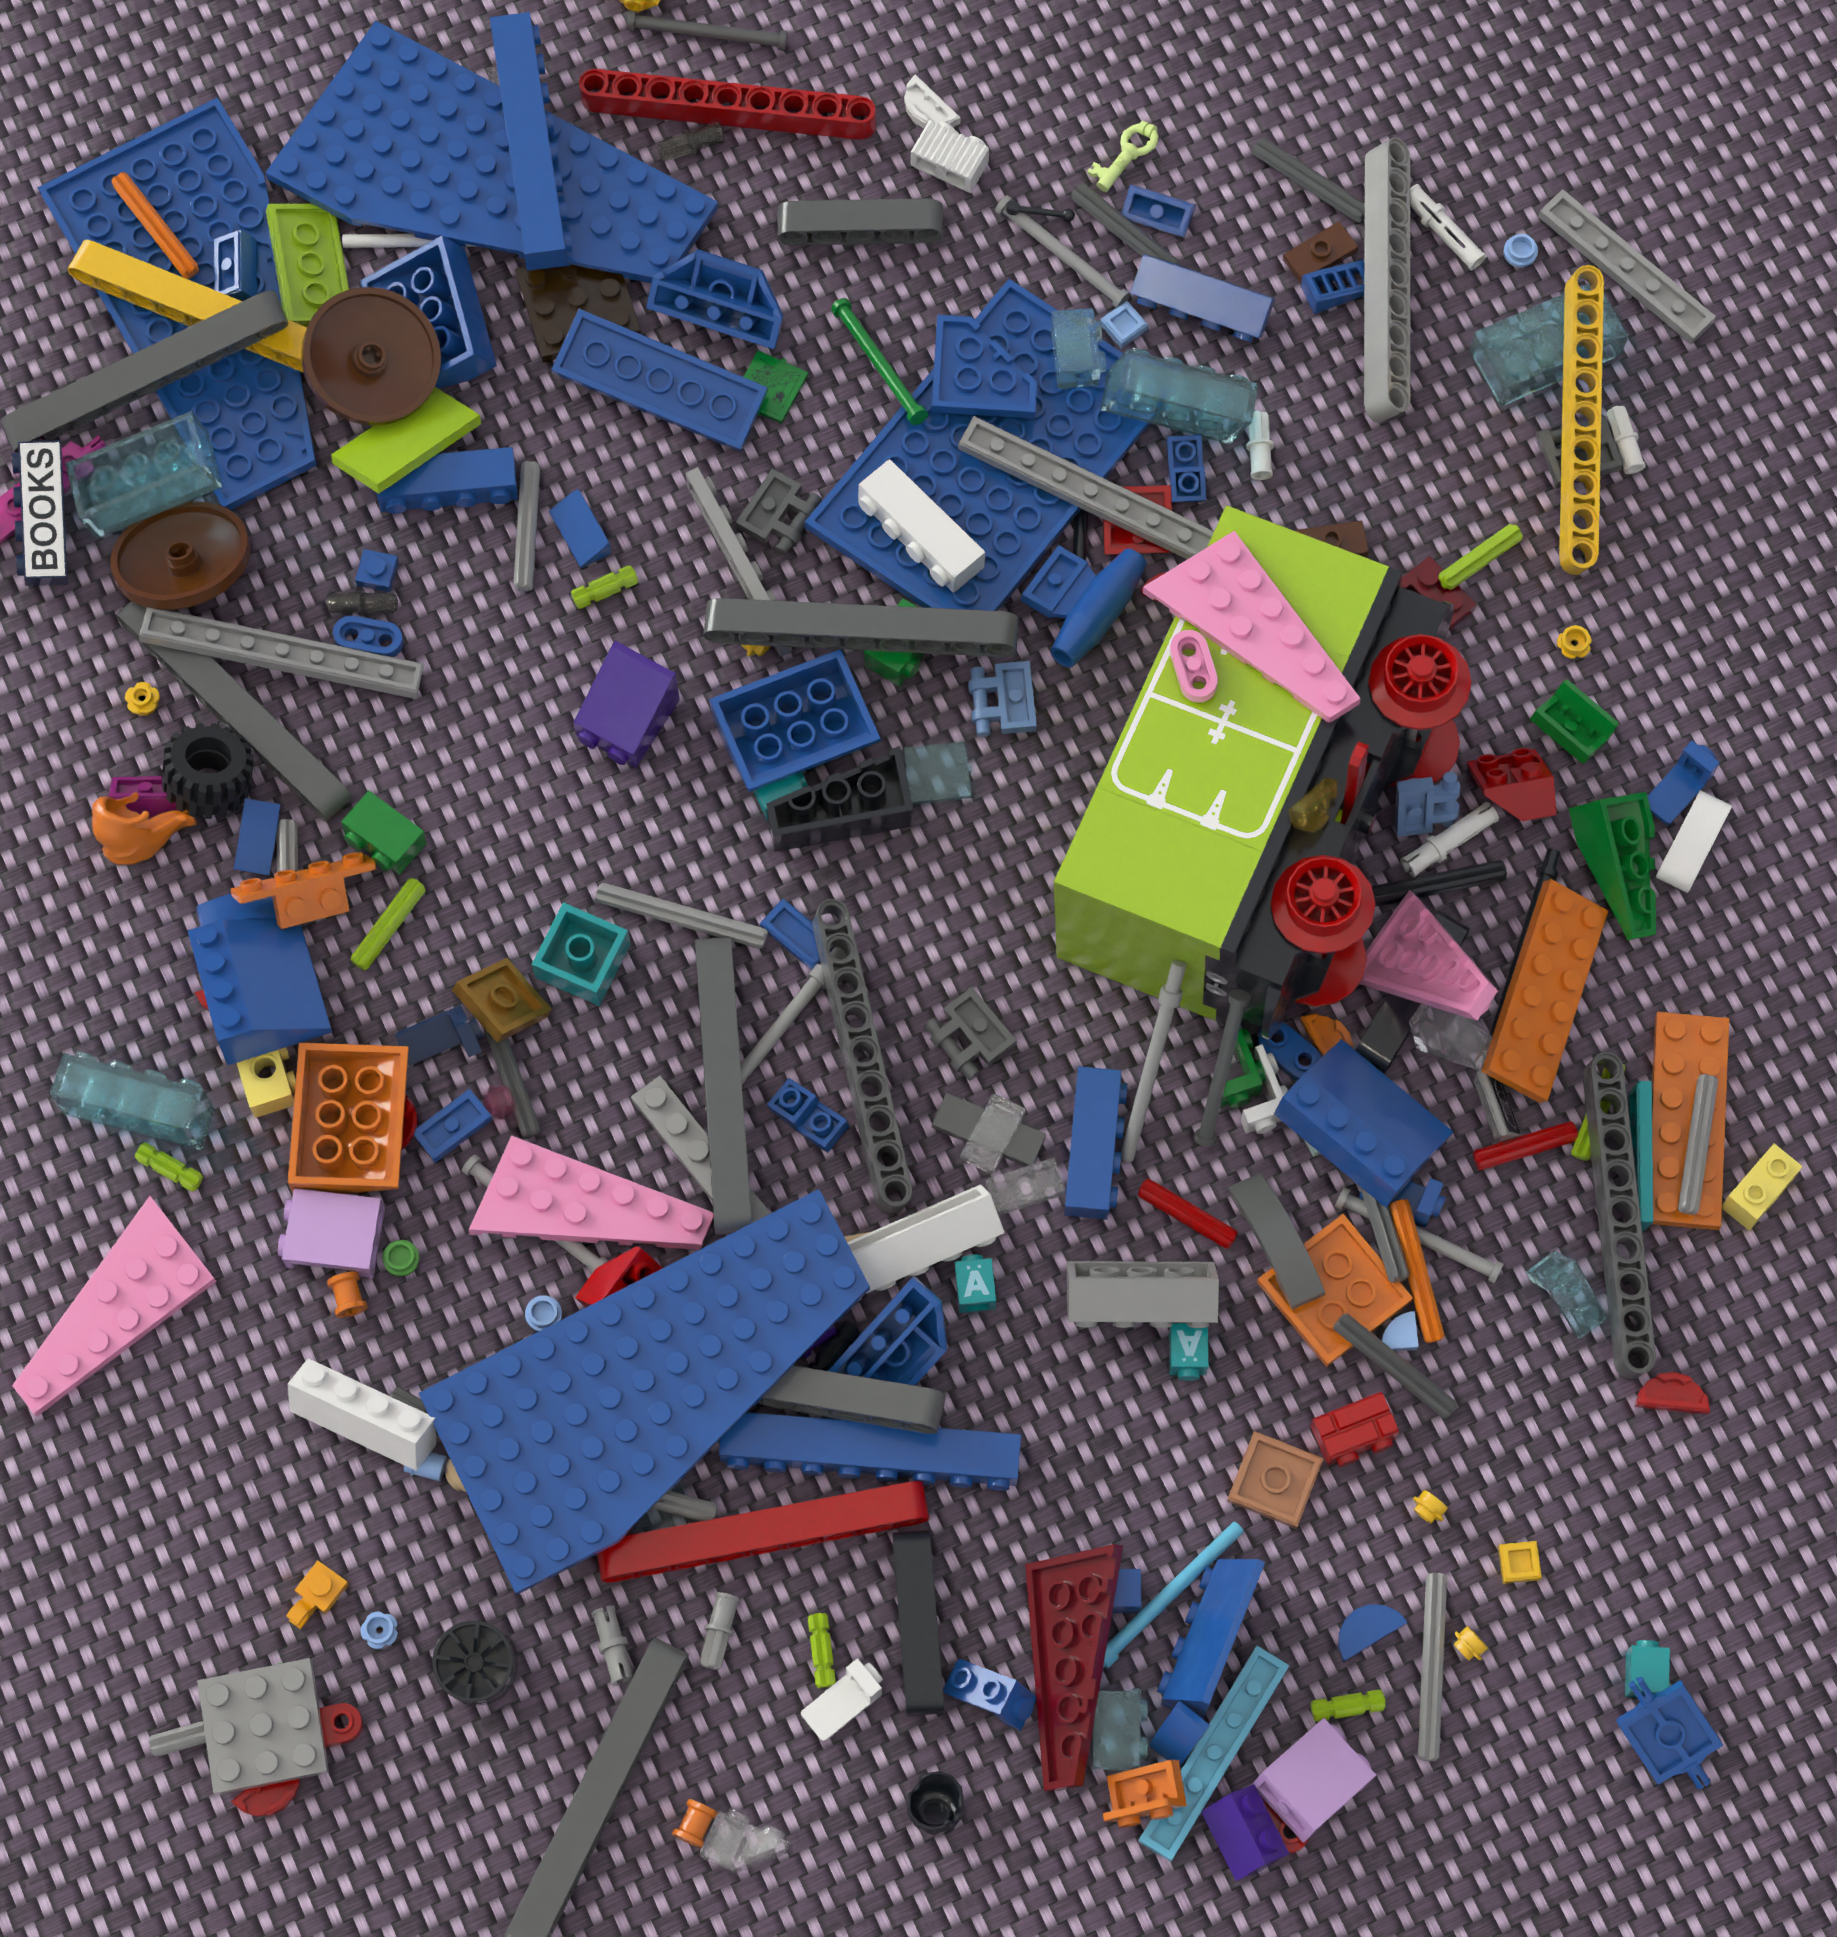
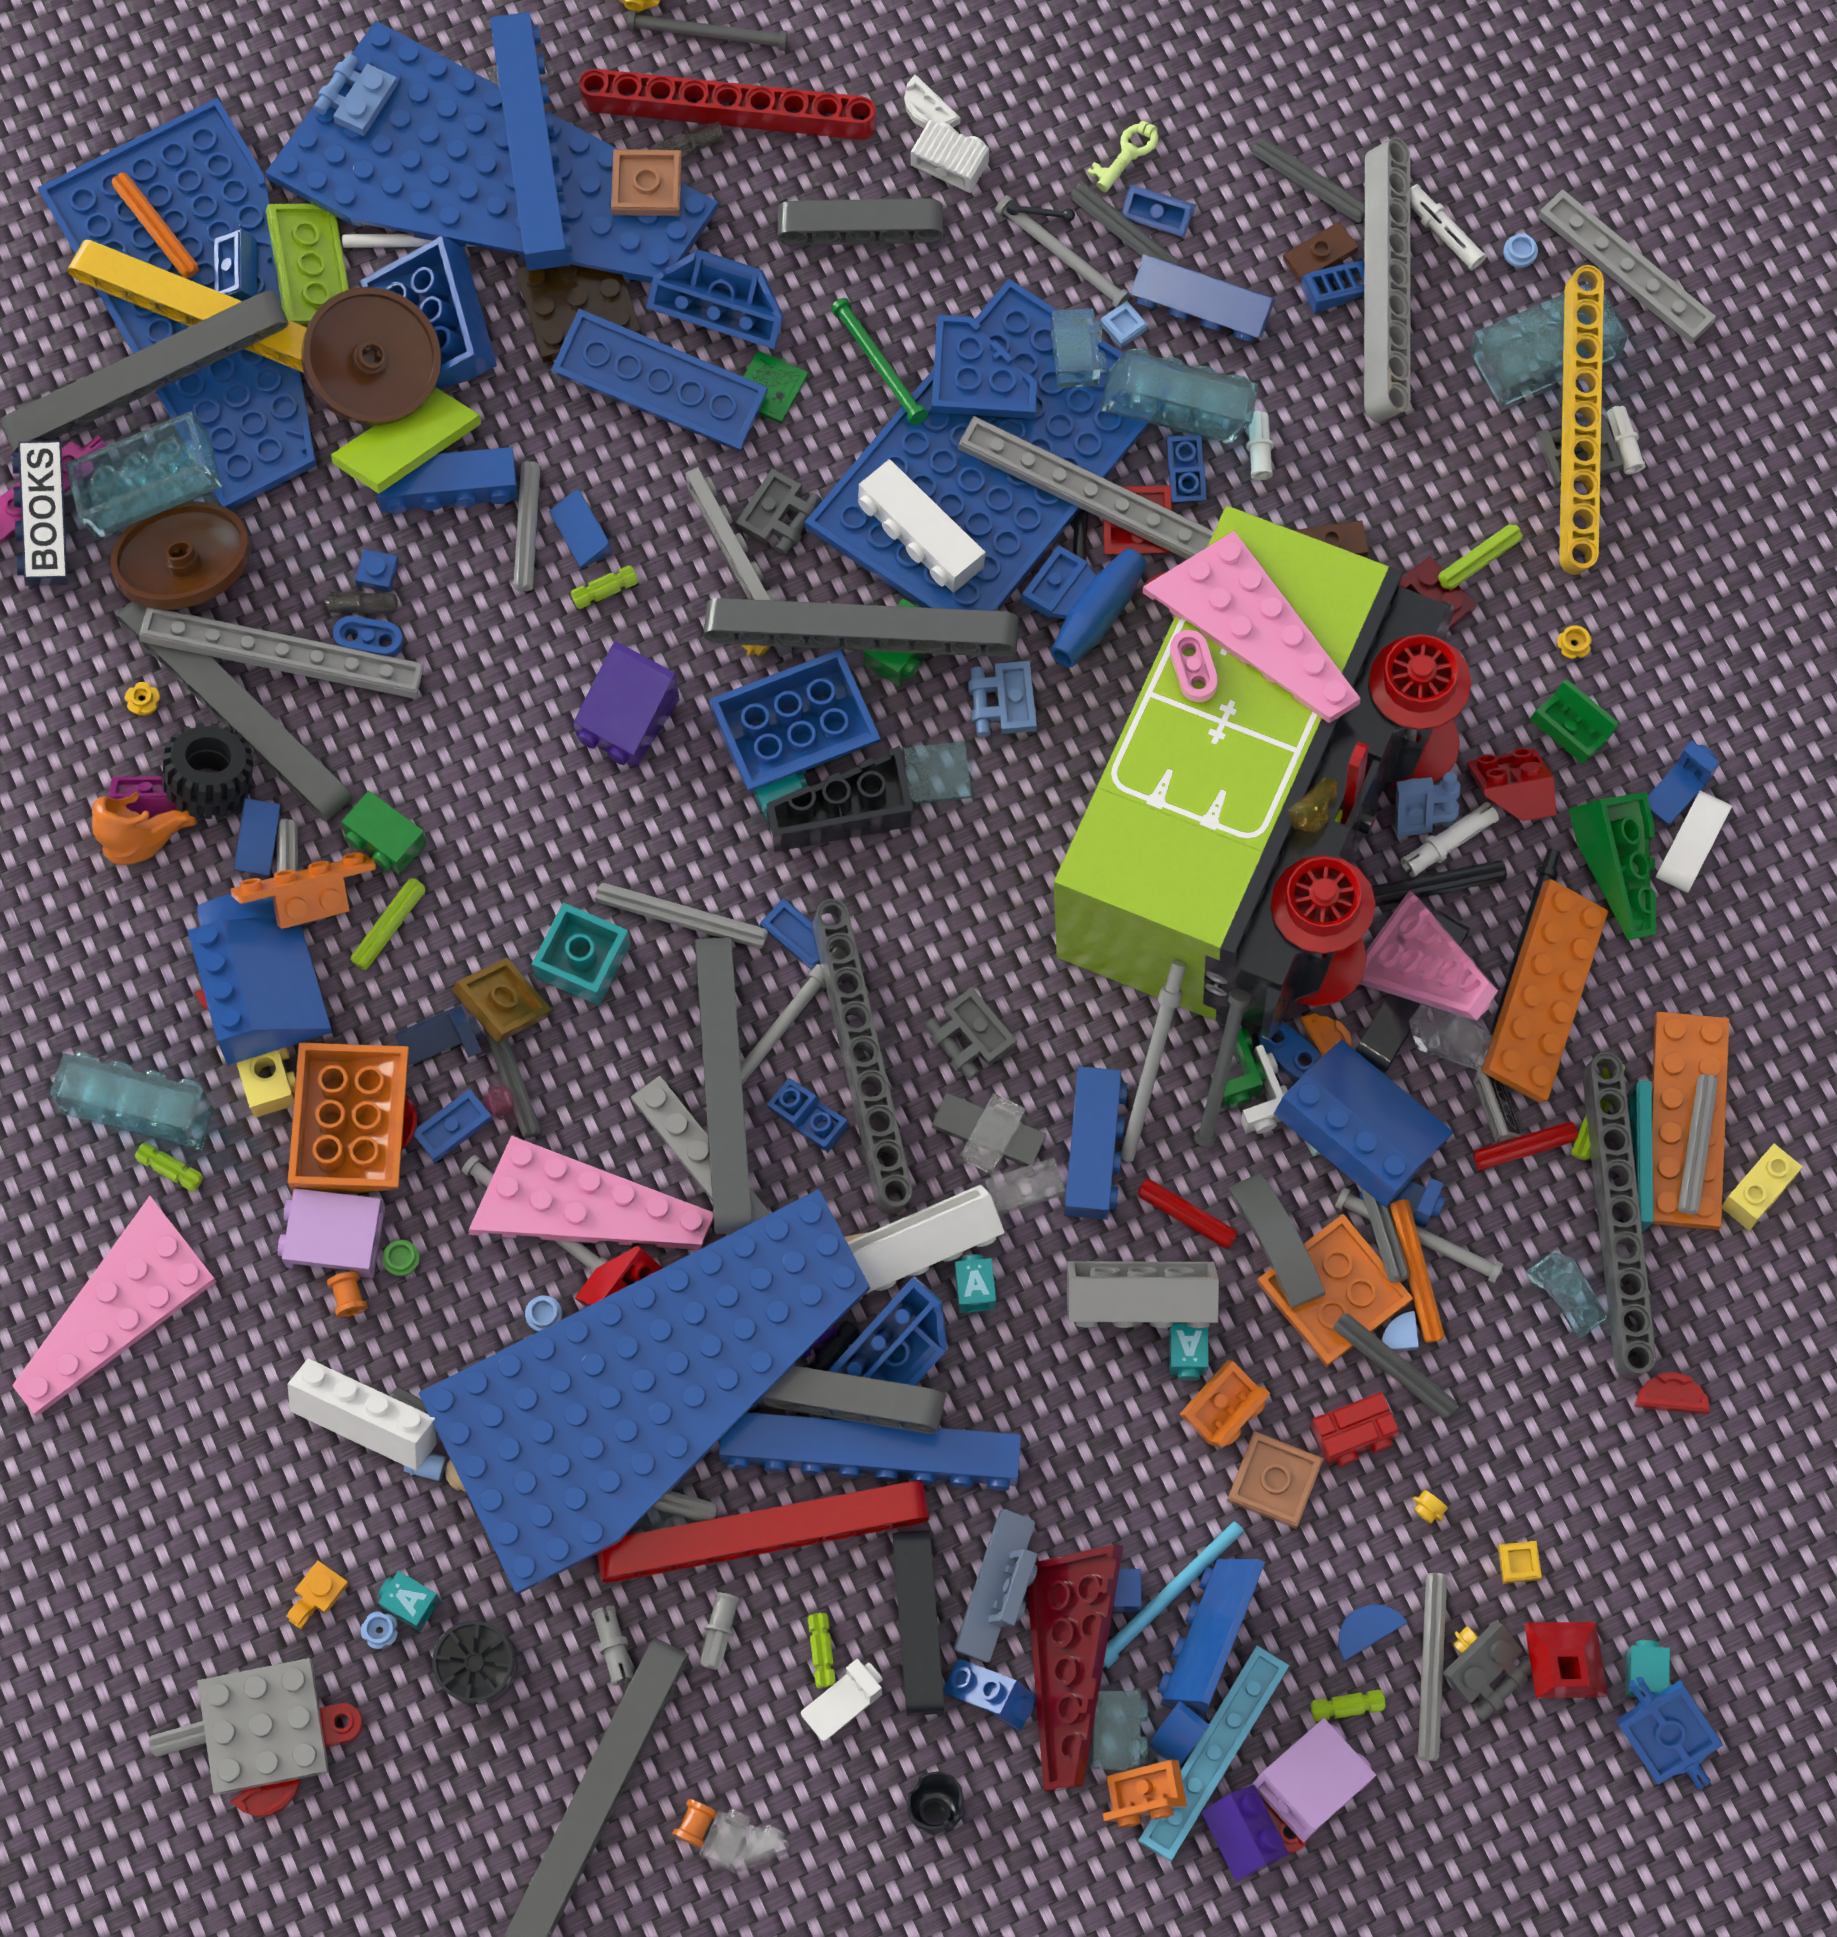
none -> medium blue plate [313,54,398,136]
none -> teal brick [378,1571,440,1632]
none -> nougat tile [611,149,682,216]
none -> sand blue bracket [954,1509,1038,1663]
none -> orange bracket [1180,1360,1270,1448]
none -> dark grey plate [1443,1621,1532,1721]
none -> red slope [1524,1622,1608,1699]

